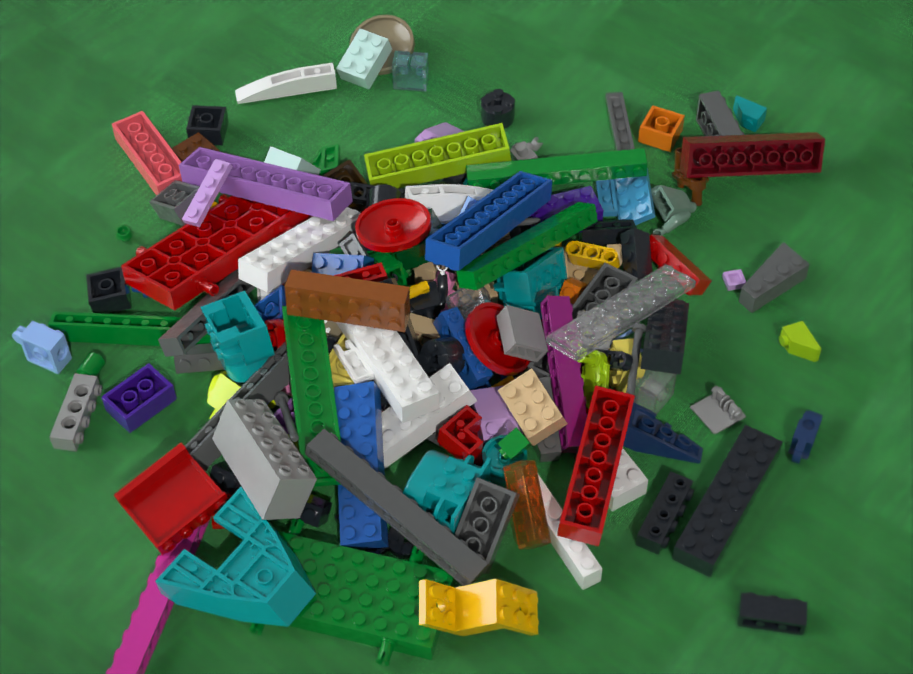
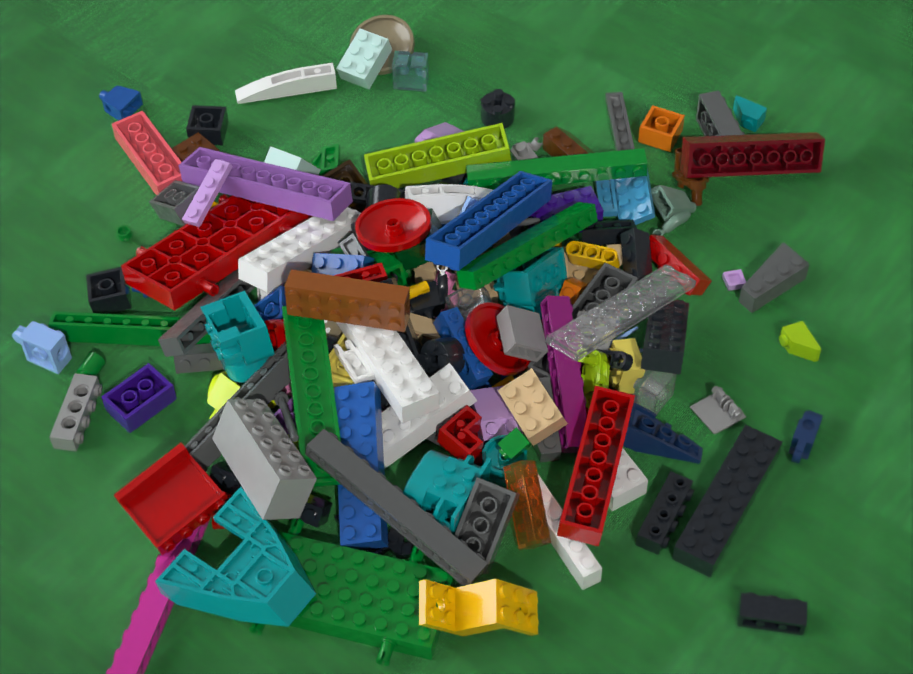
dark grey bar [626,323,646,395] -> none
none -> blue torso [99,86,143,121]
none -> reddish brown slope [543,126,594,157]

